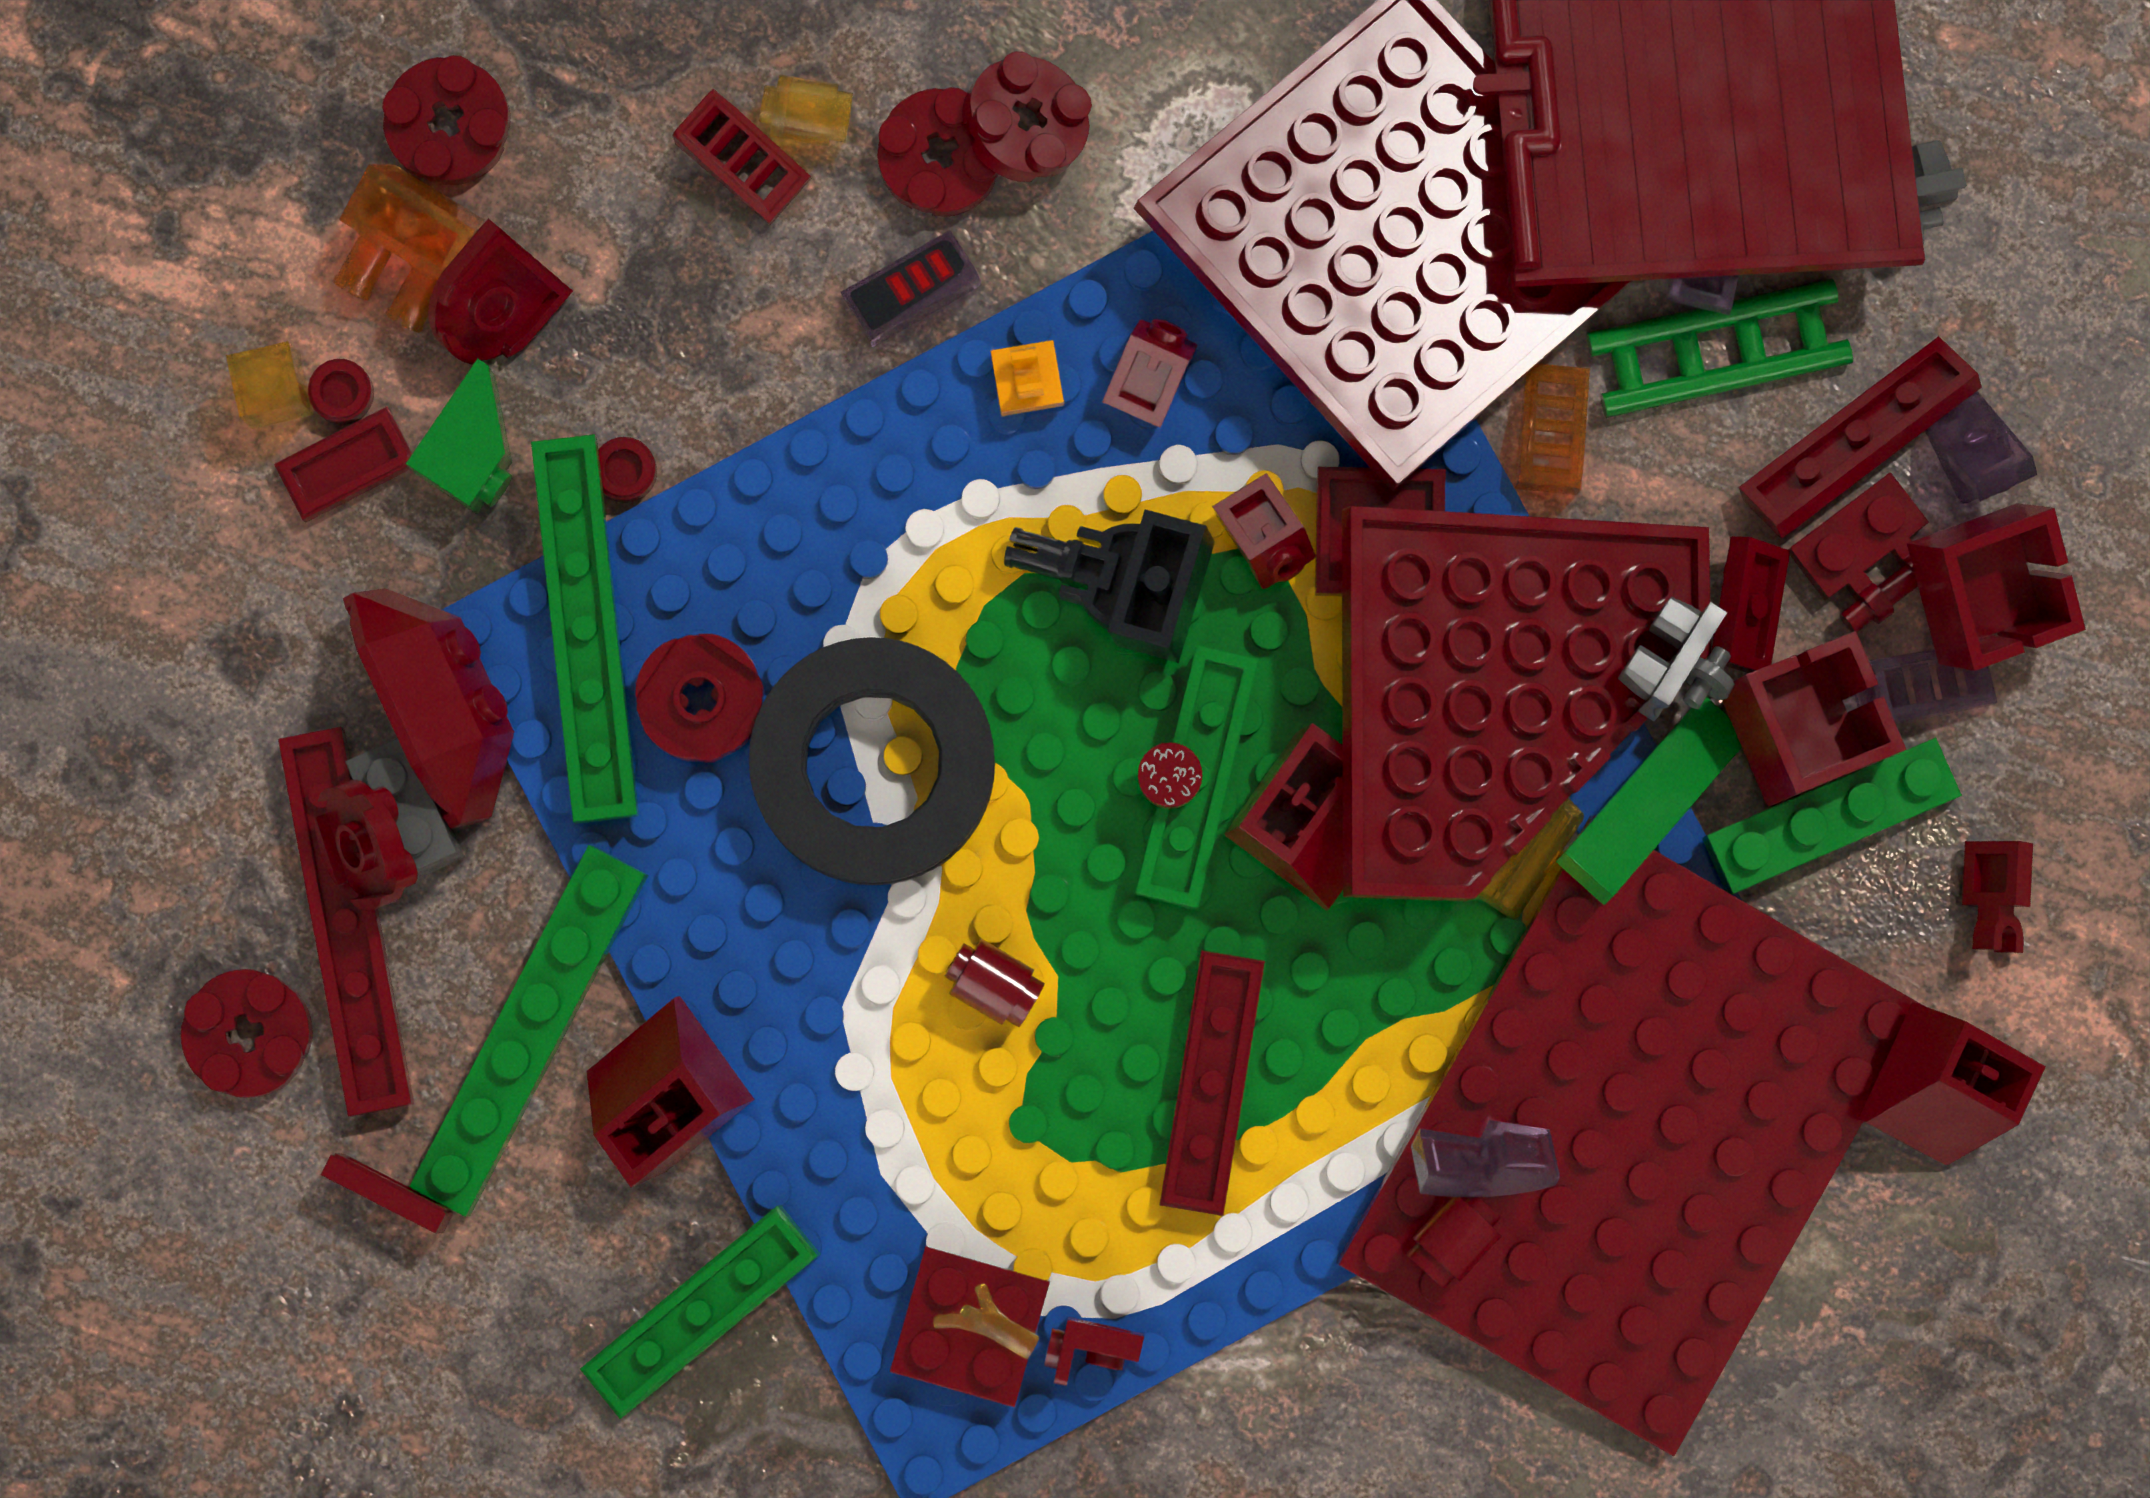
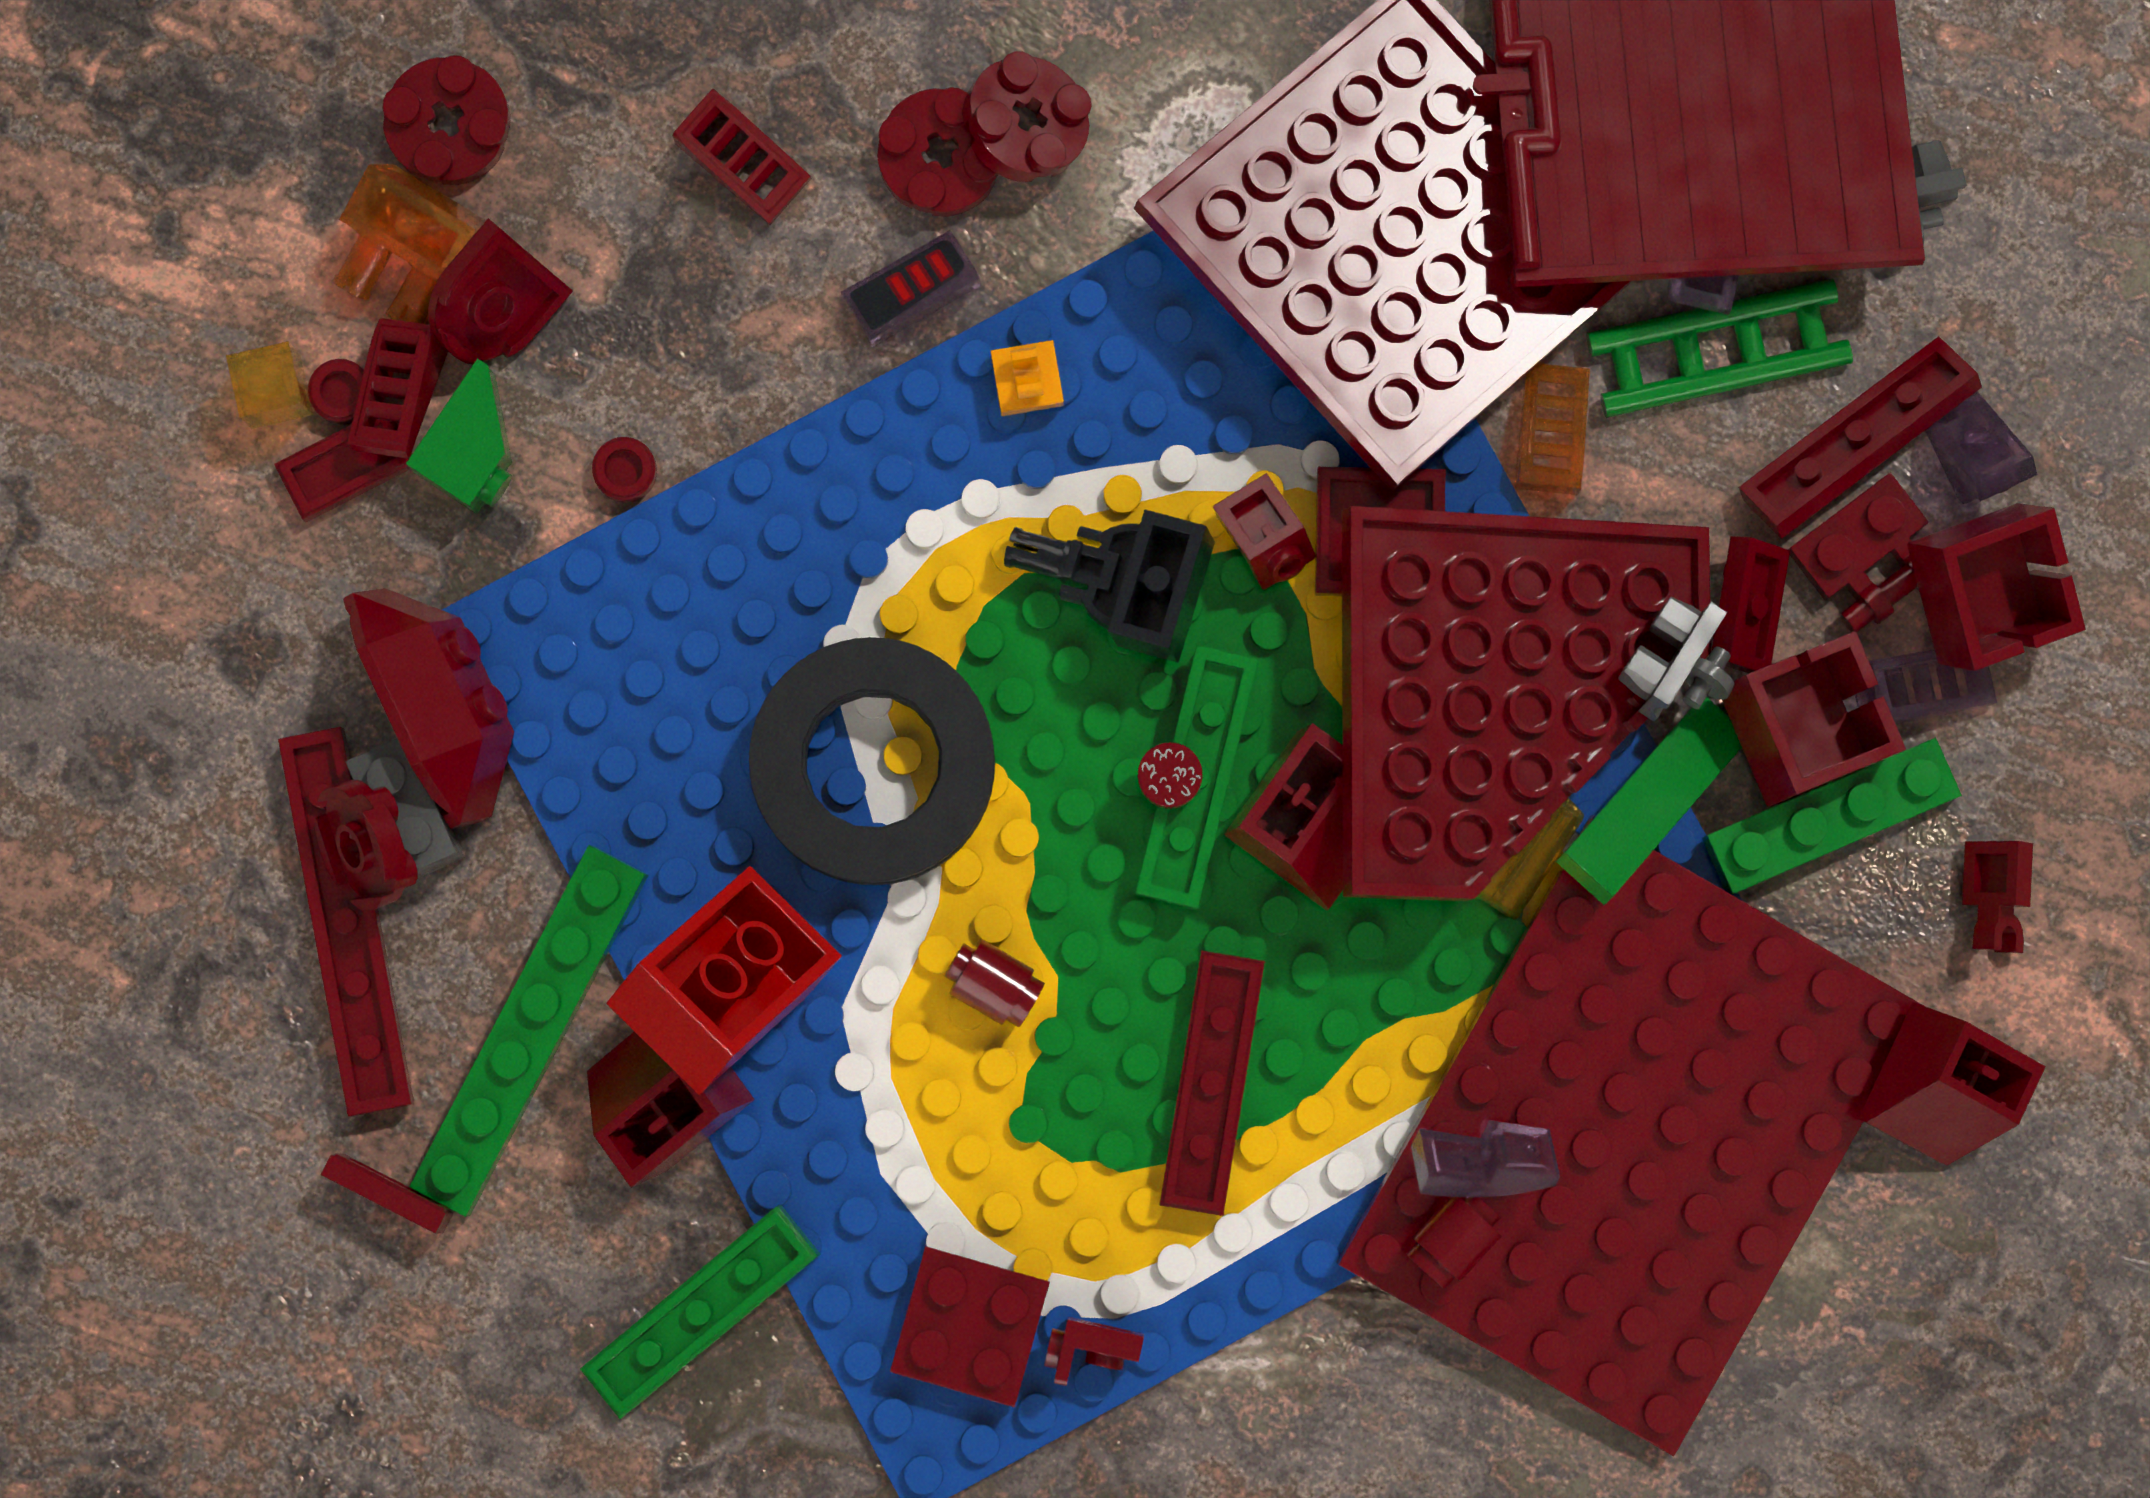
dark red plate [181,969,313,1098] -> none
green plate [531,434,639,824] -> none
dark red plate [636,634,764,762] -> none
clear yellow brick [759,74,853,147] -> none
clear yellow bar [933,1284,1039,1359] -> none
bracket [1102,319,1198,428] -> none
none -> dark red slope [347,318,448,459]
none -> red brick [606,866,842,1095]

